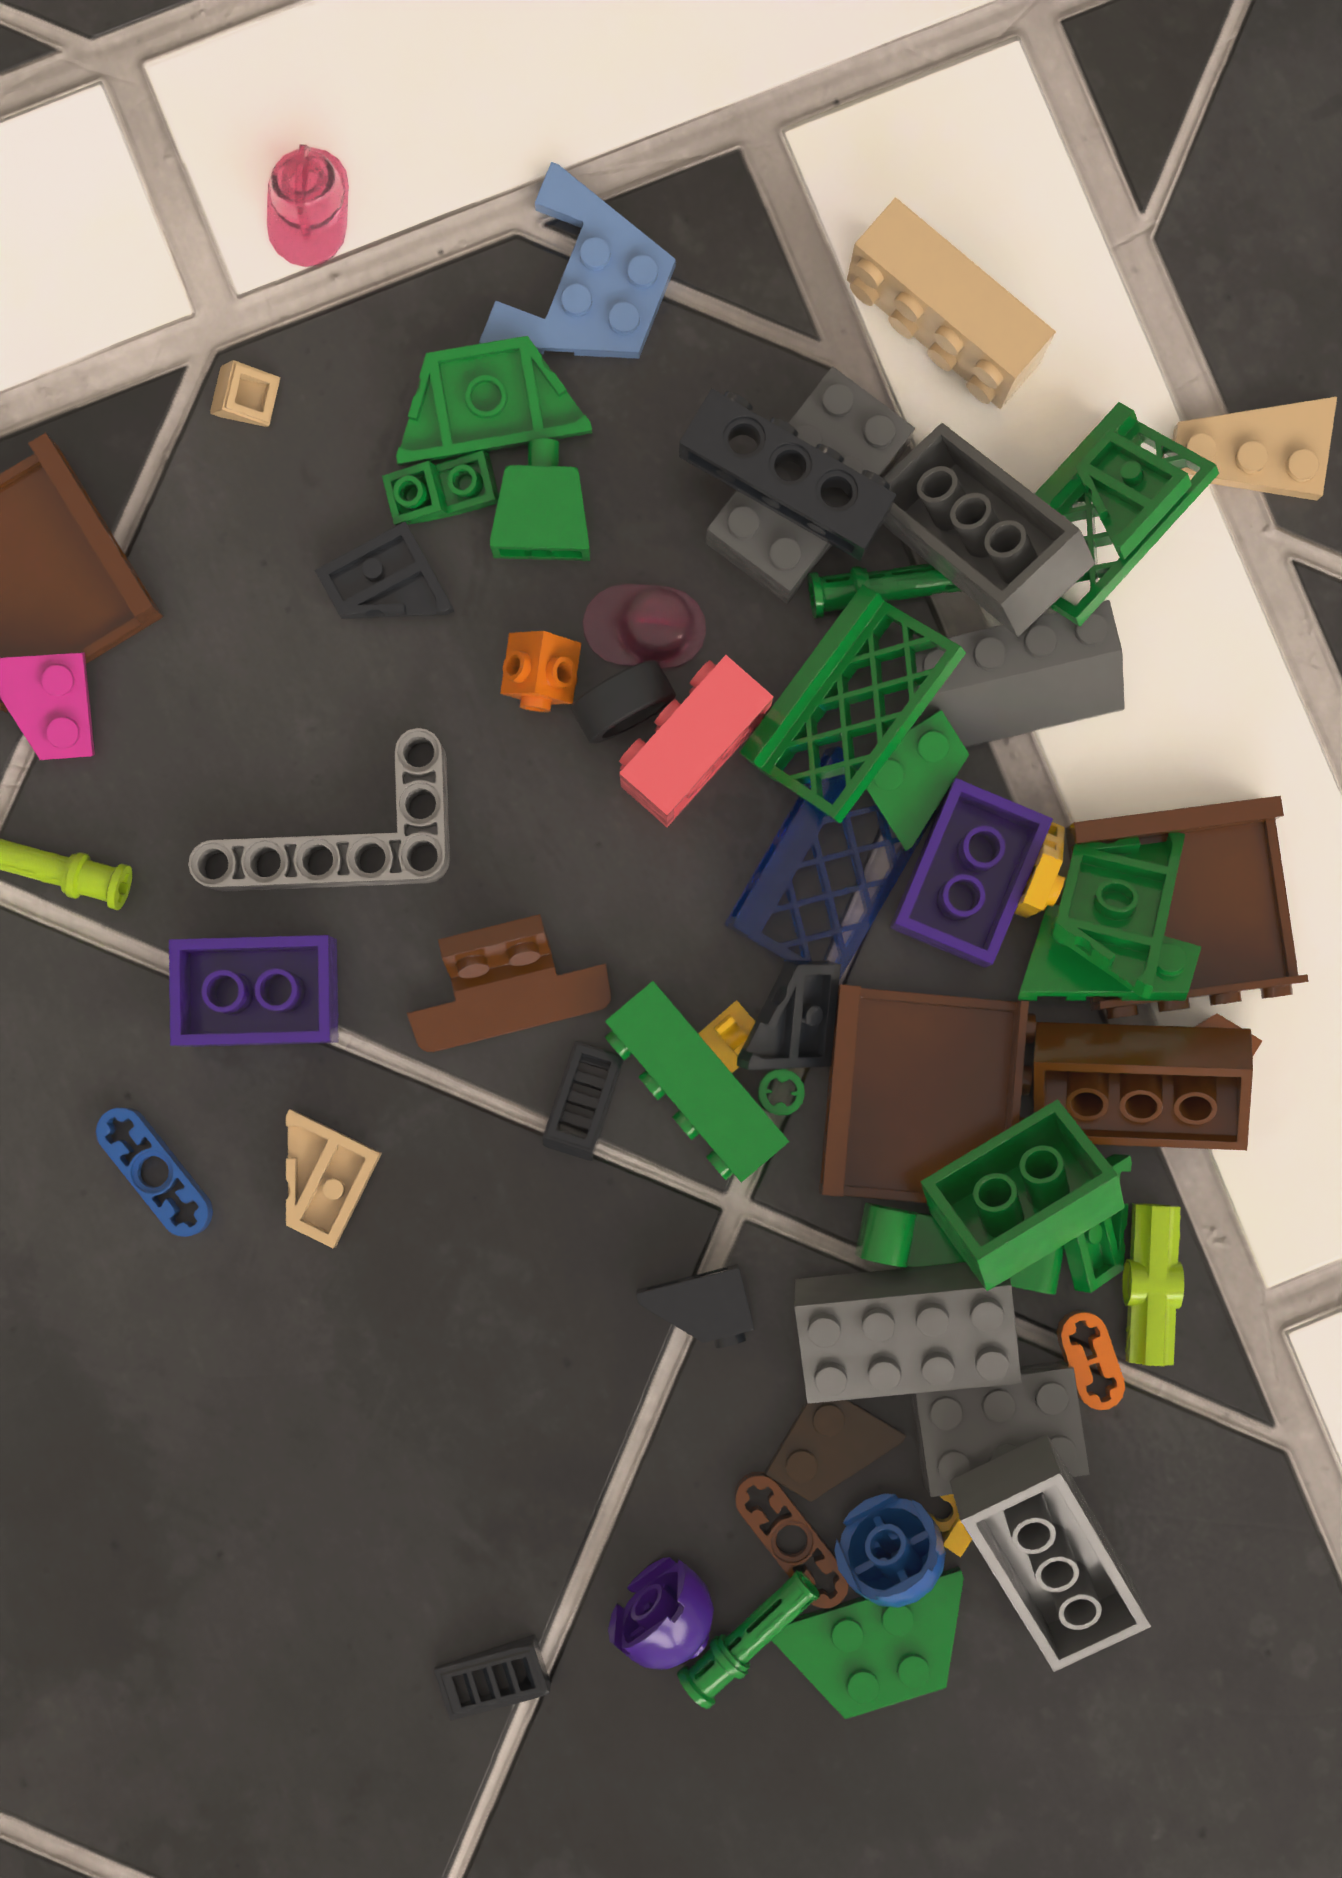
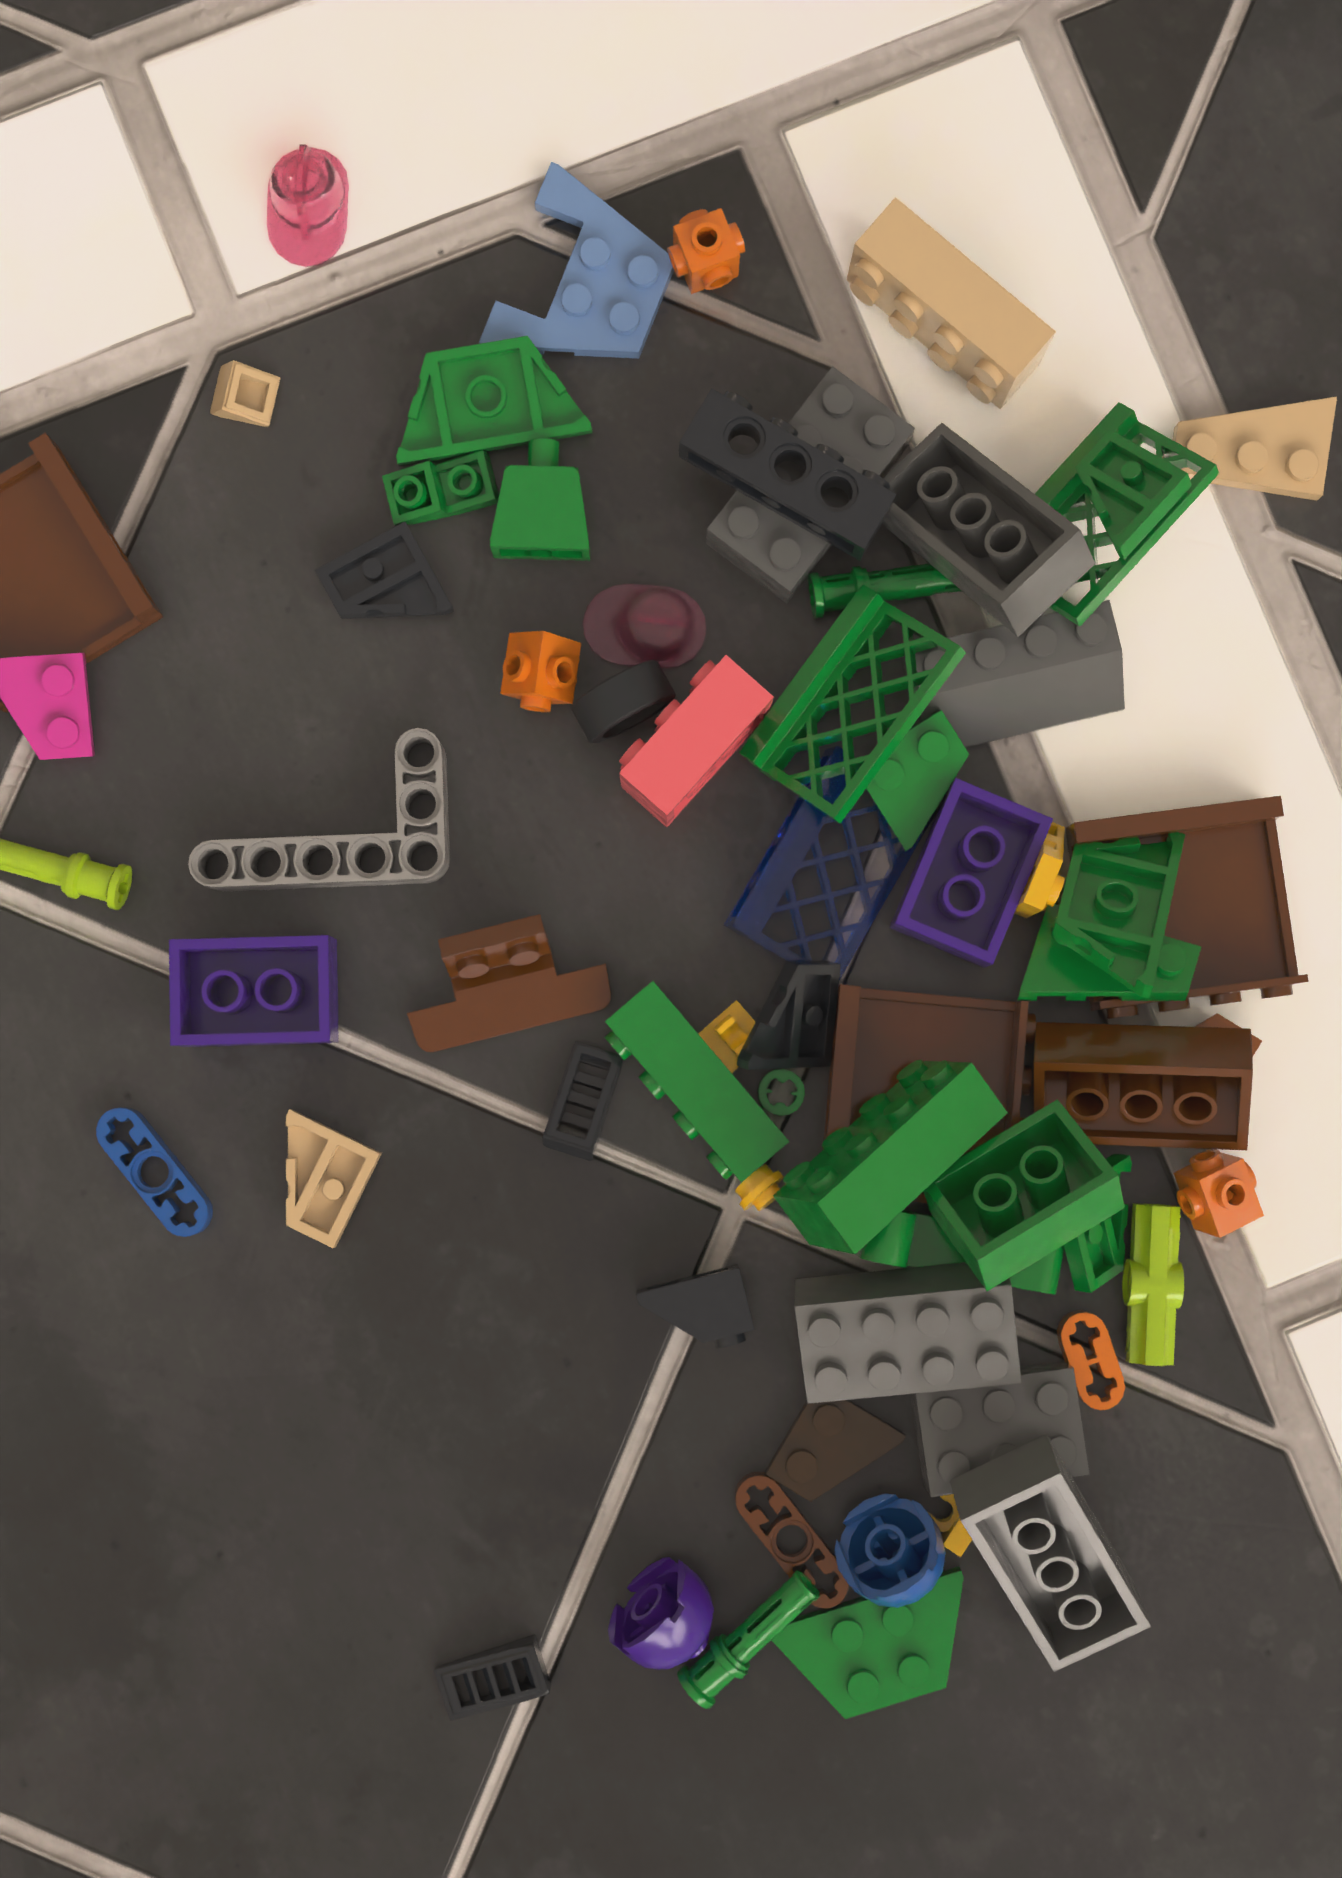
none -> orange brick [667,208,745,294]
none -> yellow plate [735,1164,784,1212]
none -> green brick [773,1060,1008,1254]
none -> orange brick [1173,1149,1264,1238]

